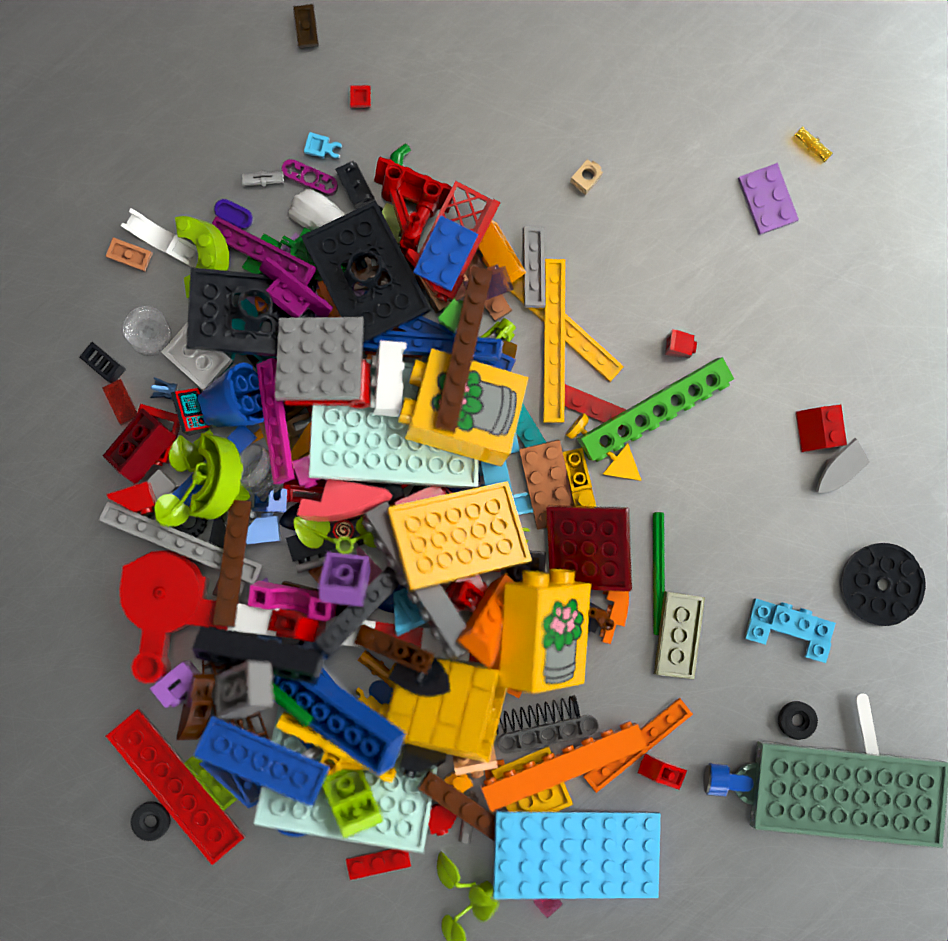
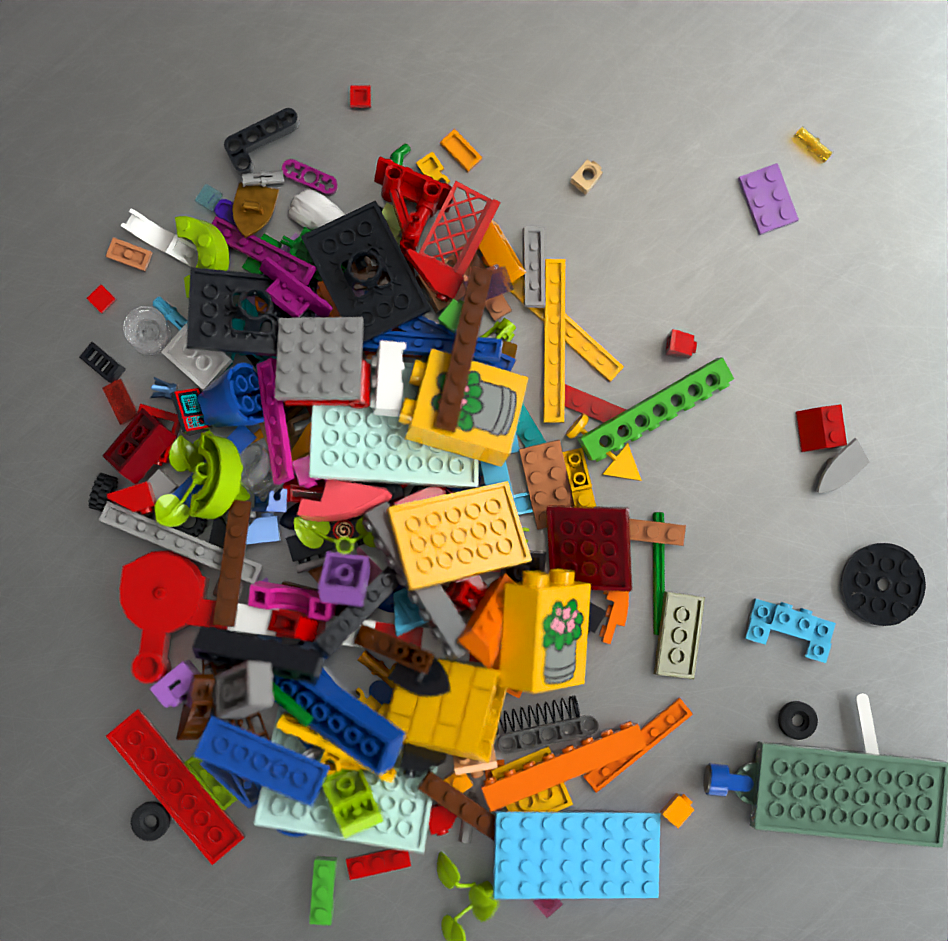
dark brown plate [293,4,319,48] -> none
medium azure plate [304,132,342,159] -> none
black hinge [335,161,375,209] -> none
blue plate [413,216,478,292] -> none
reddish brown arm [588,607,614,630] -> none
red slope [637,754,688,790] -> none
none -> red tile [86,284,117,313]
none -> black tyre [88,473,118,512]
none -> medium azure axle [153,297,188,331]
none -> clear light blue tile [195,184,223,211]
none -> black beam [224,108,300,176]
none -> pearl gold shield [233,182,279,238]
none -> bright green arch [310,856,337,925]
none -> yellow plate [416,151,450,184]
none -> light orange tile [440,128,483,173]
none -> nougat plate [629,519,686,546]
none -> light orange brick [660,793,695,828]

